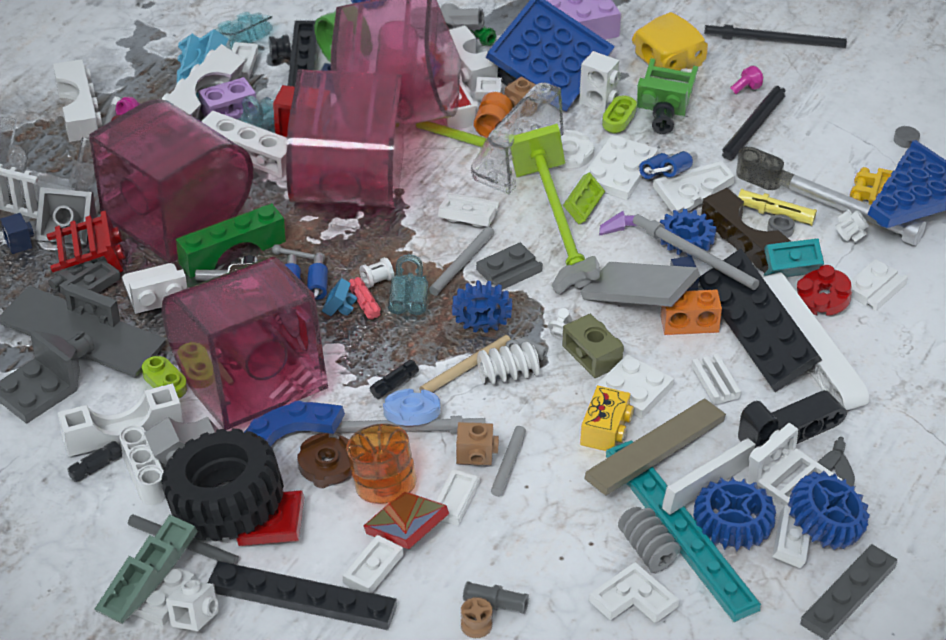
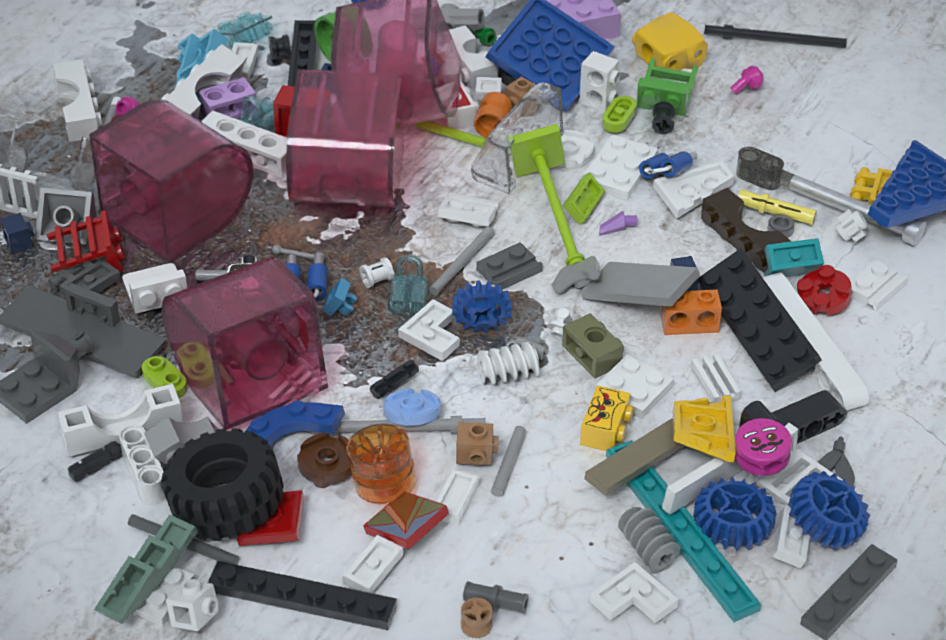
green arch [176,203,286,278] -> none
coral axle [349,277,381,320] -> none
tan bar [419,335,511,392] -> none
light grey bar [633,214,759,290] -> none
blue gear [660,209,716,256] -> none
black axle [722,85,786,160] -> none
flat silver tile [894,126,920,148] -> none
none -> white plate [398,299,460,361]
none -> yellow wing [672,395,736,463]
none -> dark pink head [735,418,792,476]

